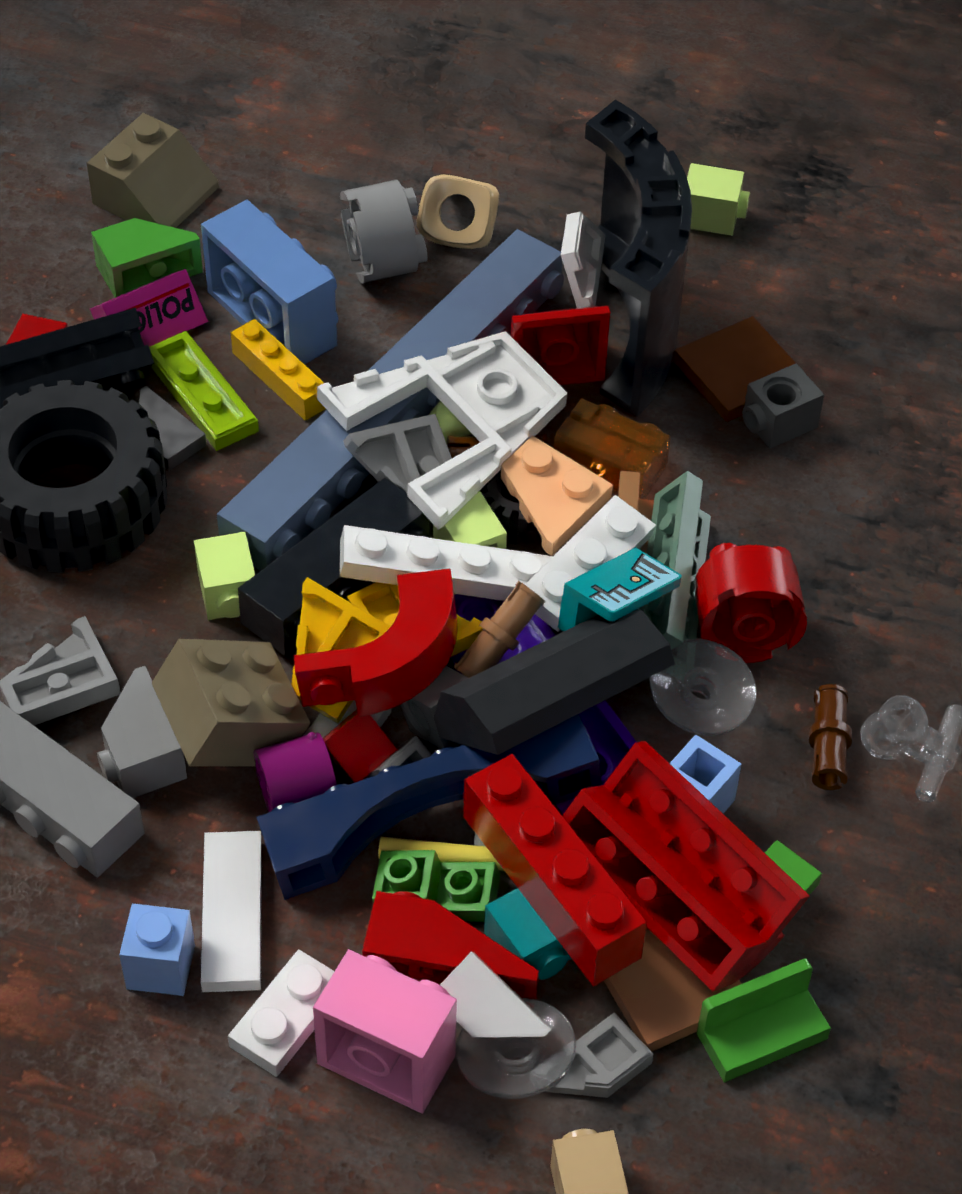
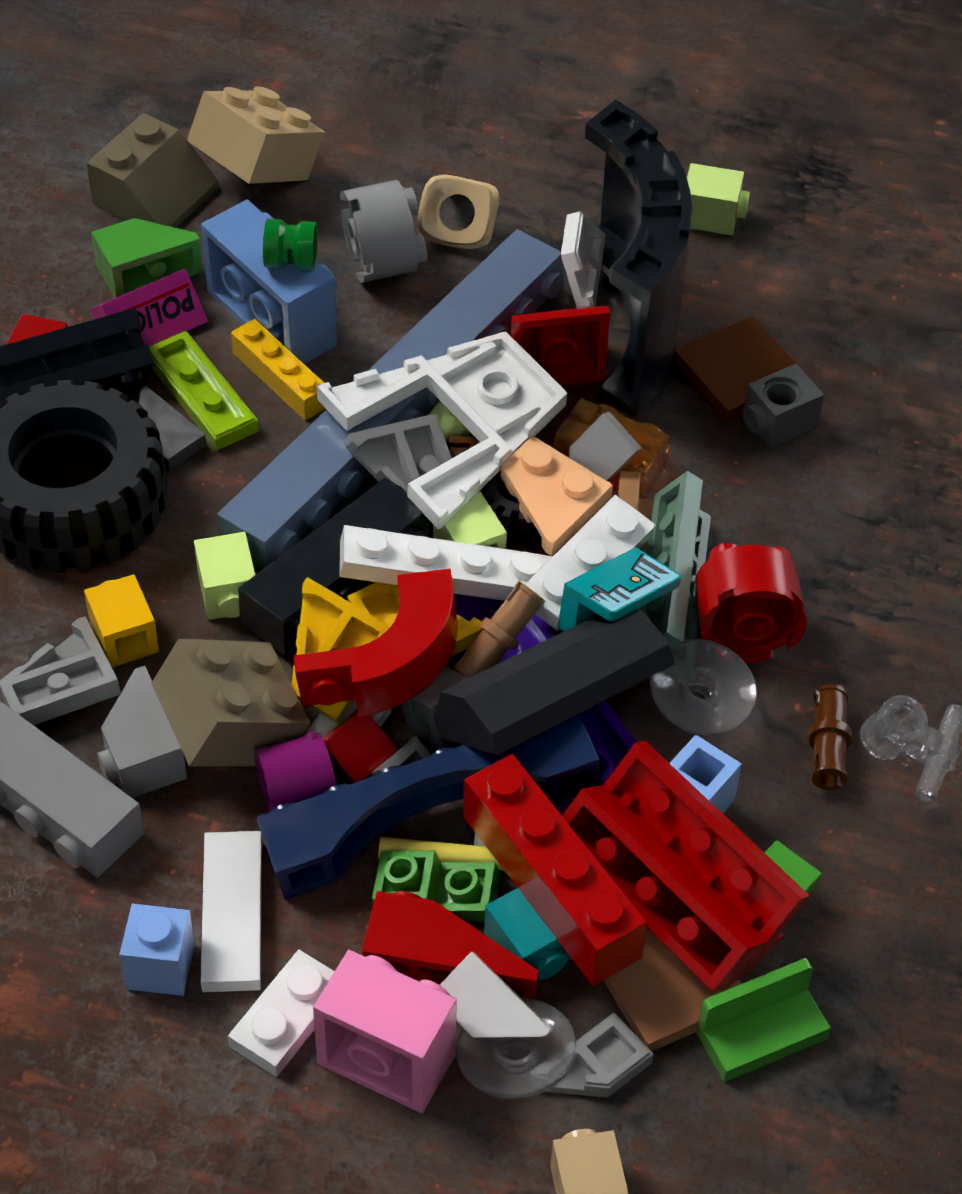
none -> yellow brick [84,574,159,668]
none -> tan brick [187,86,325,184]
none -> green wheel [263,219,318,271]
none -> light grey tile [569,412,643,482]

